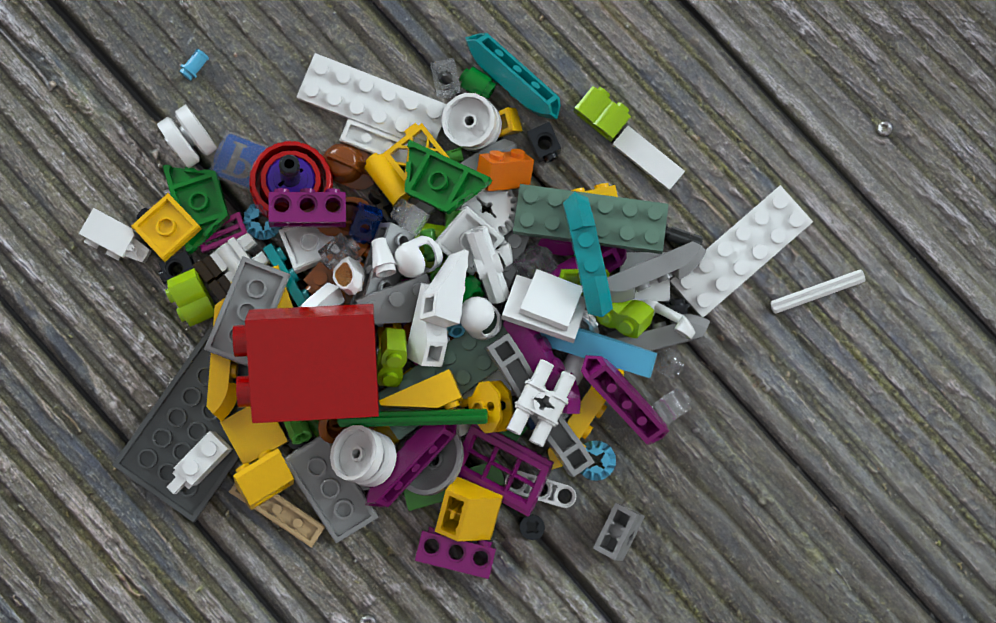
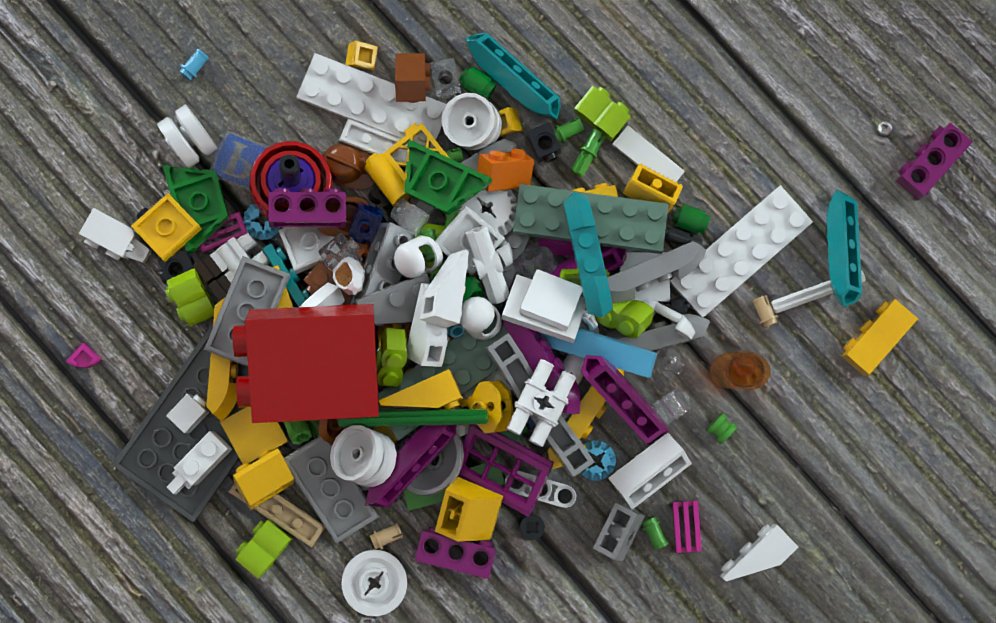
white cone [371,238,397,278] -> none
none -> dark pink tile [66,343,103,368]
none -> white brick [166,394,210,434]
none -> lime brick [235,520,293,579]
none -> white gear [342,550,407,616]
none -> yellow slope [345,41,378,71]
none -> tan pin [370,523,403,549]
none -> dark orange brick [395,53,431,103]
none -> bright green pin [553,117,584,143]
none -> bright green axle [571,129,606,177]
none -> white brick [608,433,692,510]
none -> yellow brick [623,163,683,214]
none -> bright green pin [641,516,669,550]
none -> green brick [672,203,710,234]
none -> dark pink tile [672,501,702,553]
none -> bright green wheel [706,413,738,444]
none -> clear orange piece [710,350,771,390]
none -> white slope [720,524,799,581]
none -> tan pin [752,295,778,328]
none -> teal brick [827,189,862,307]
none -> yellow brick [841,299,918,376]
none -> magenta brick [896,122,973,200]

